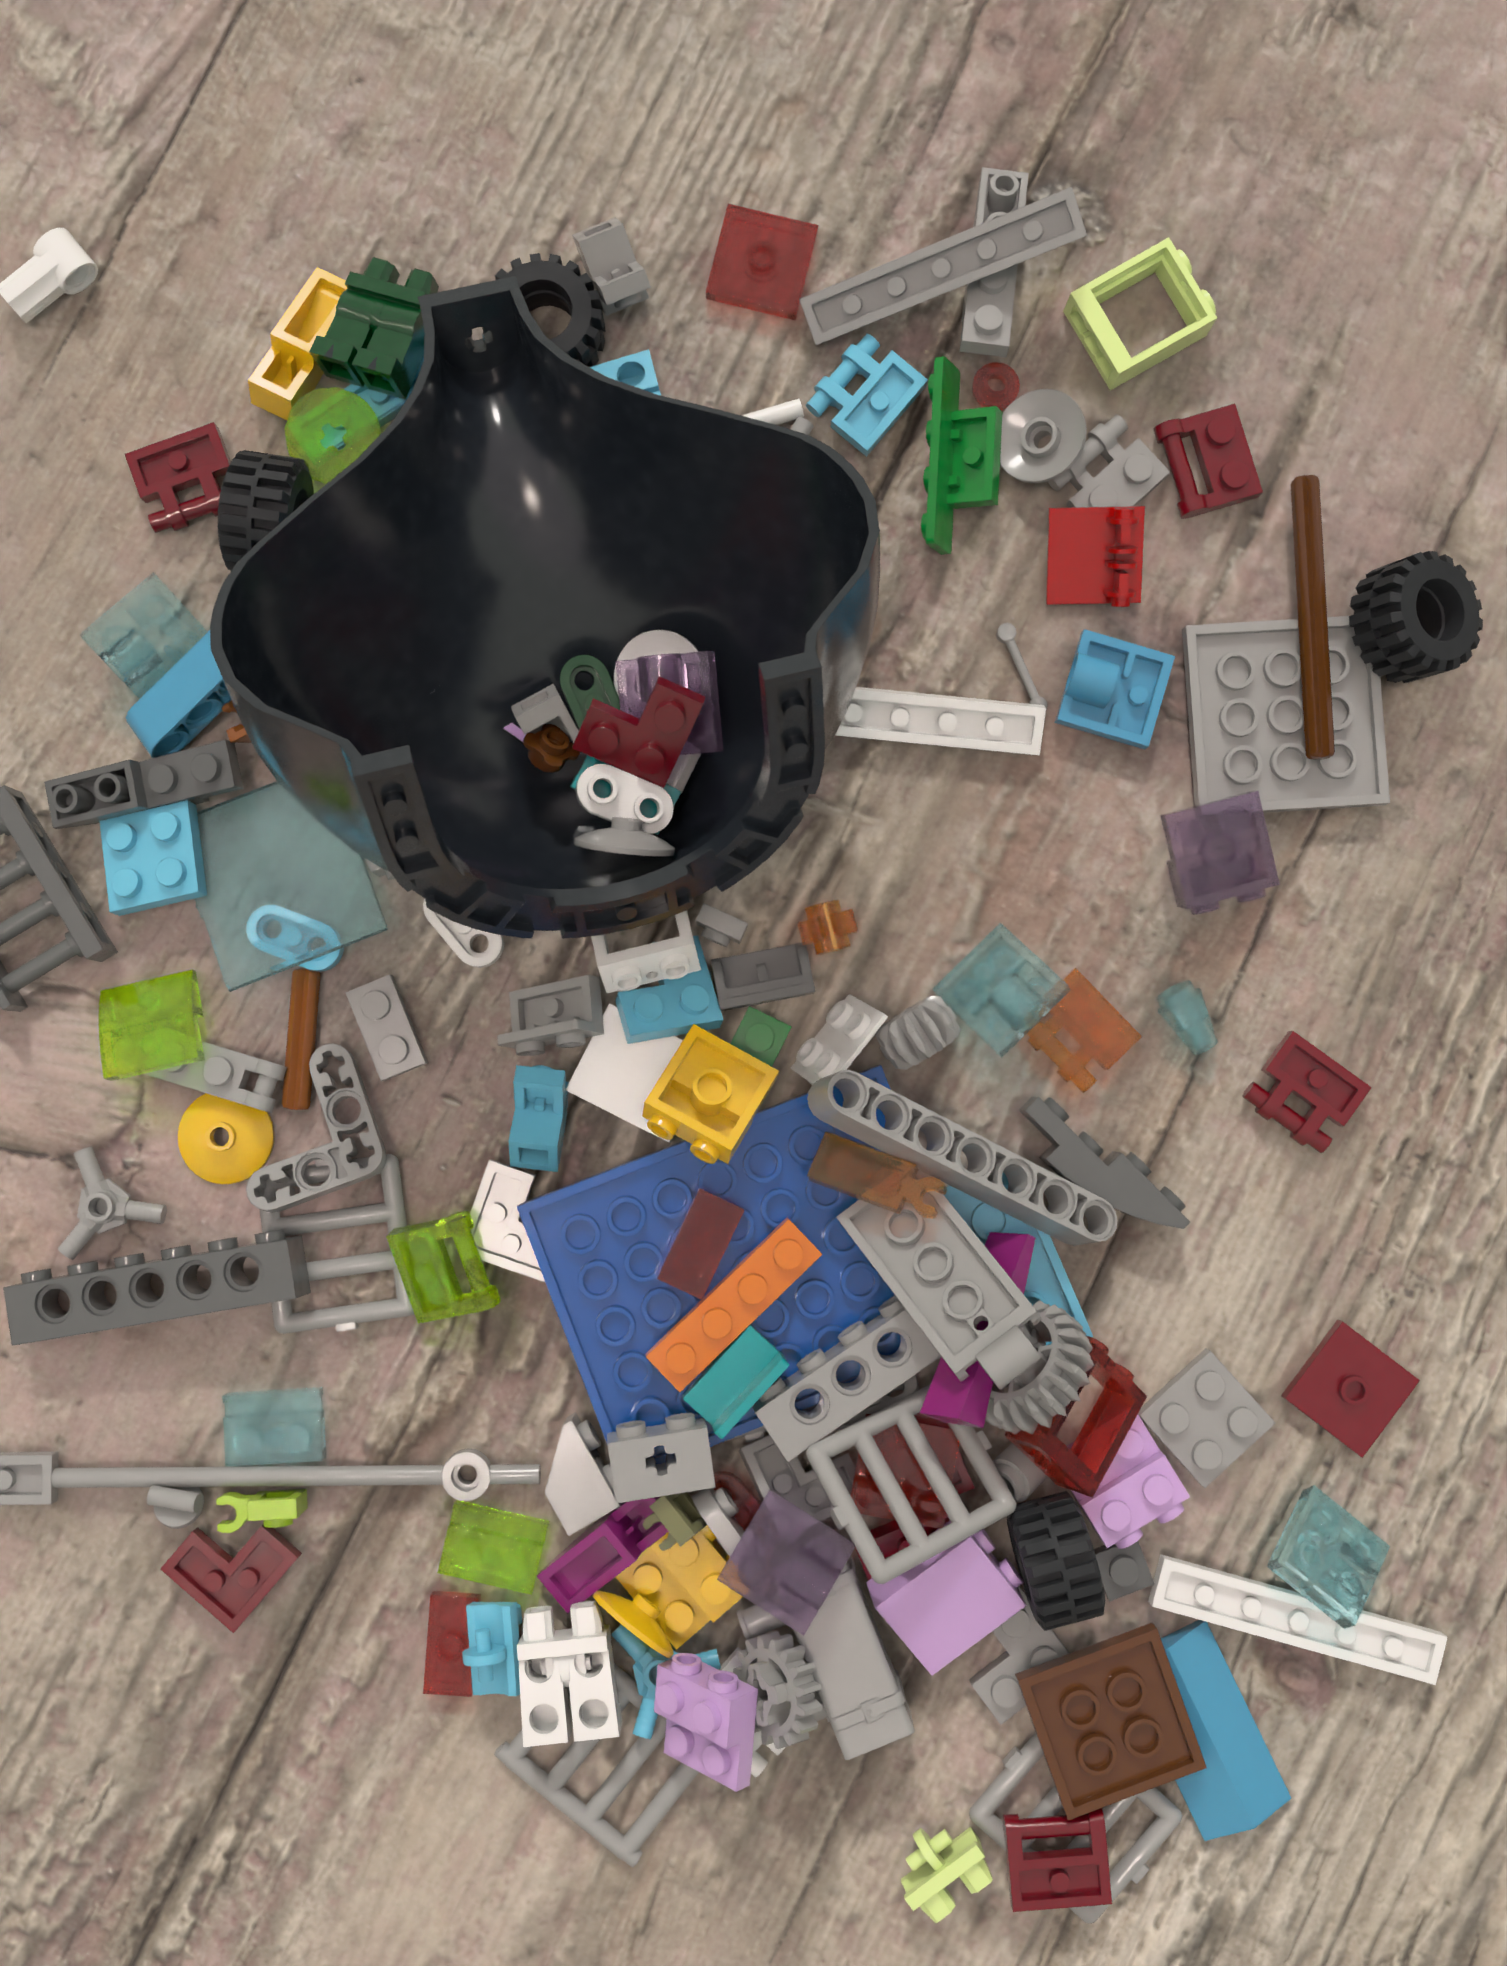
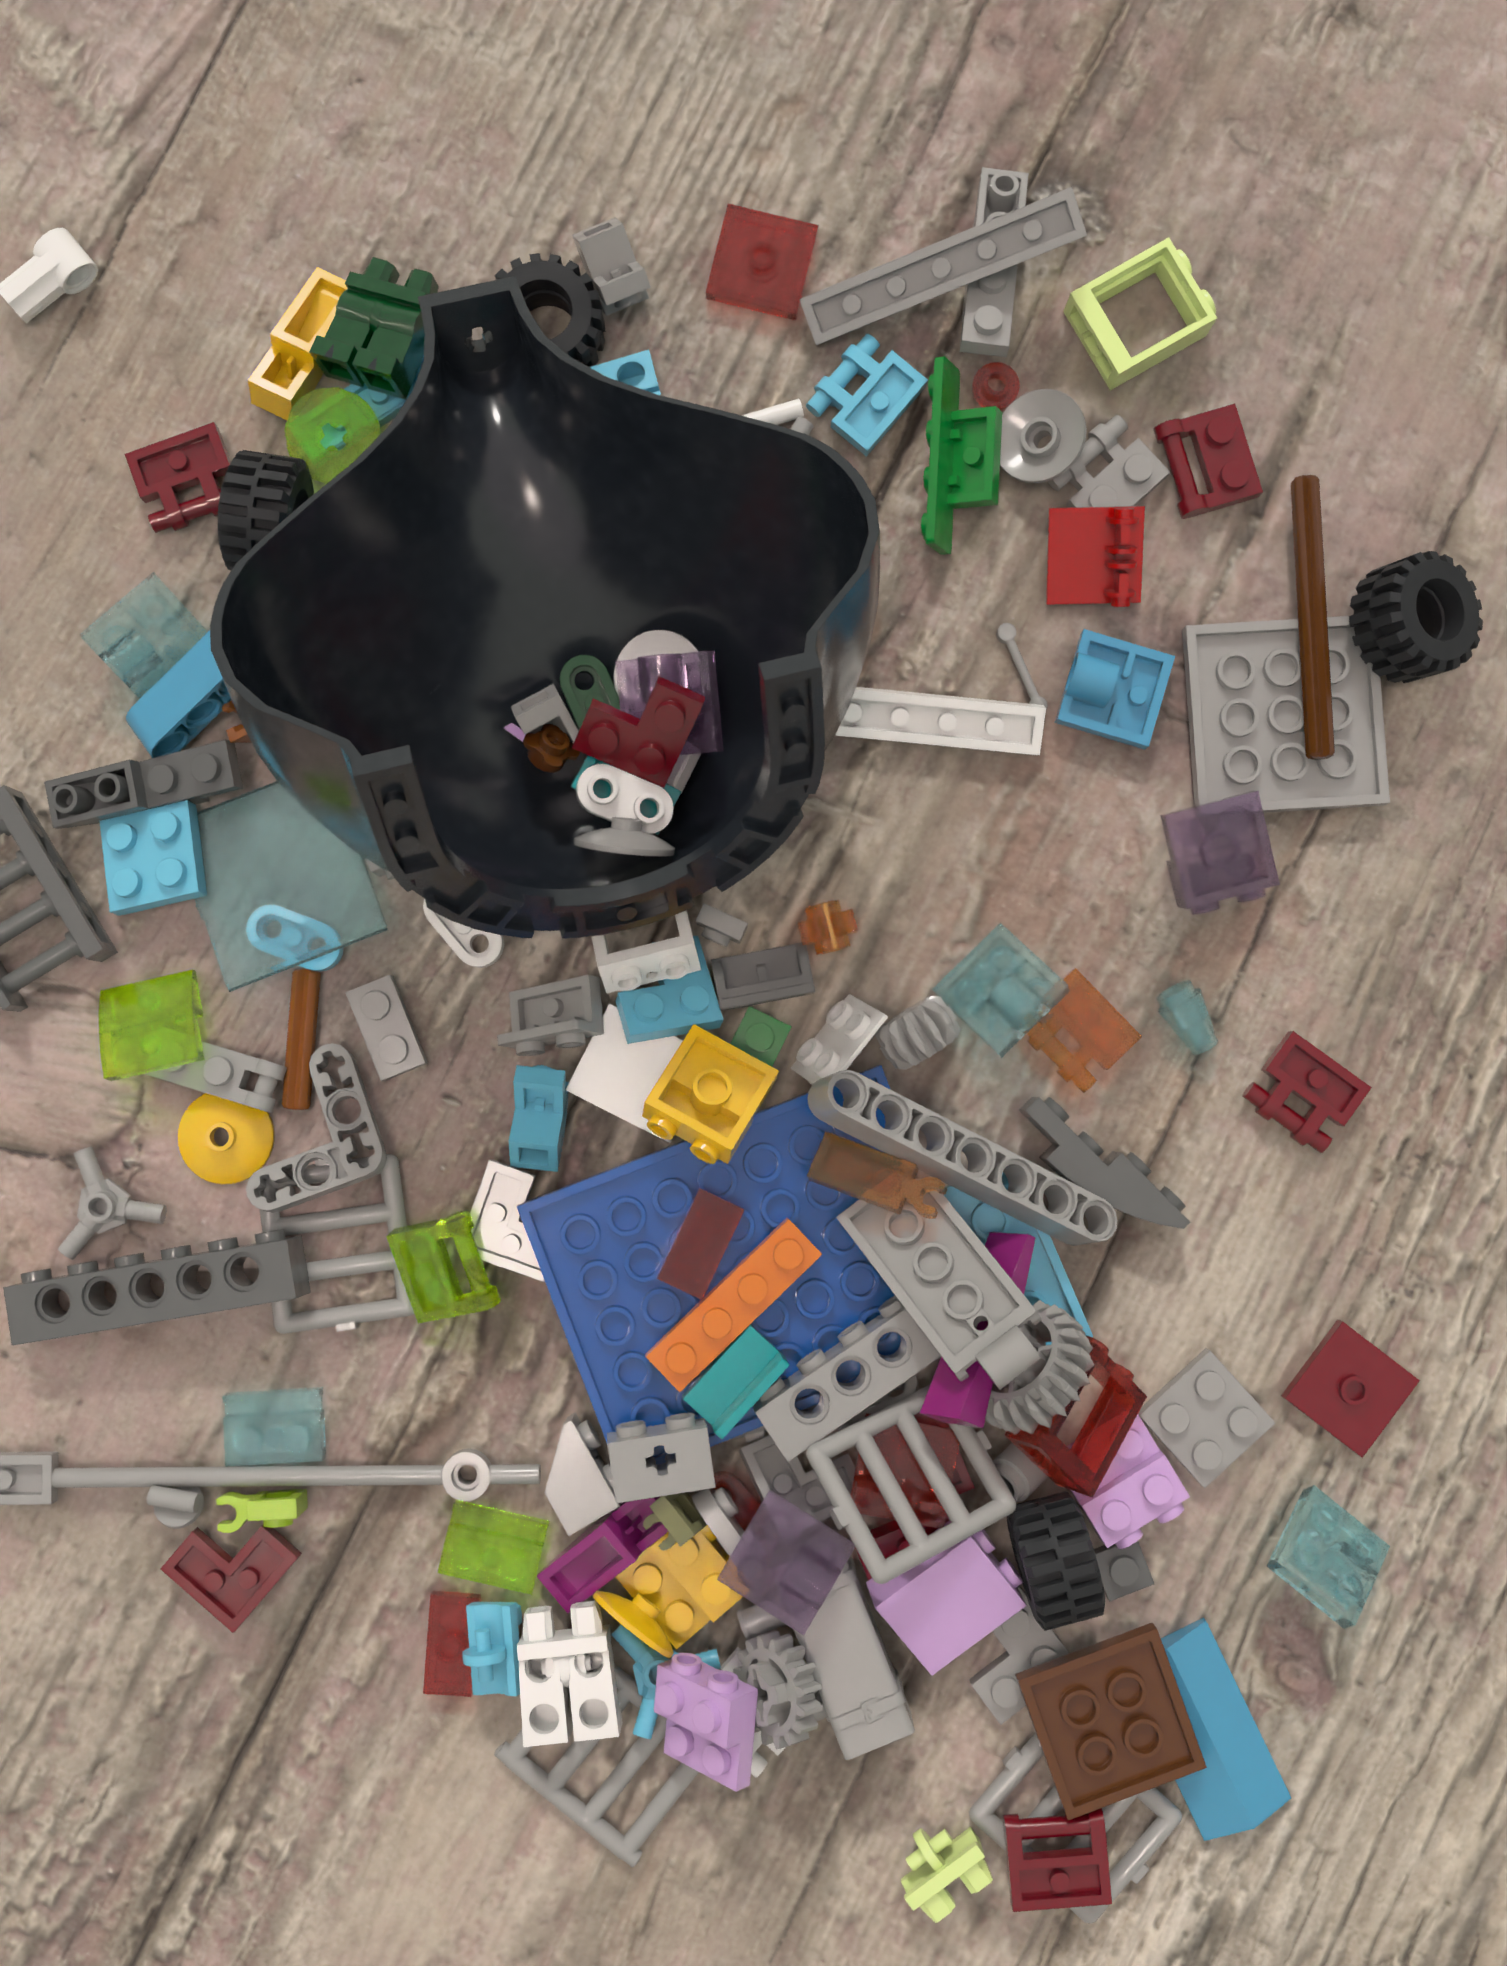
white plate [1148,1554,1448,1685] -> none

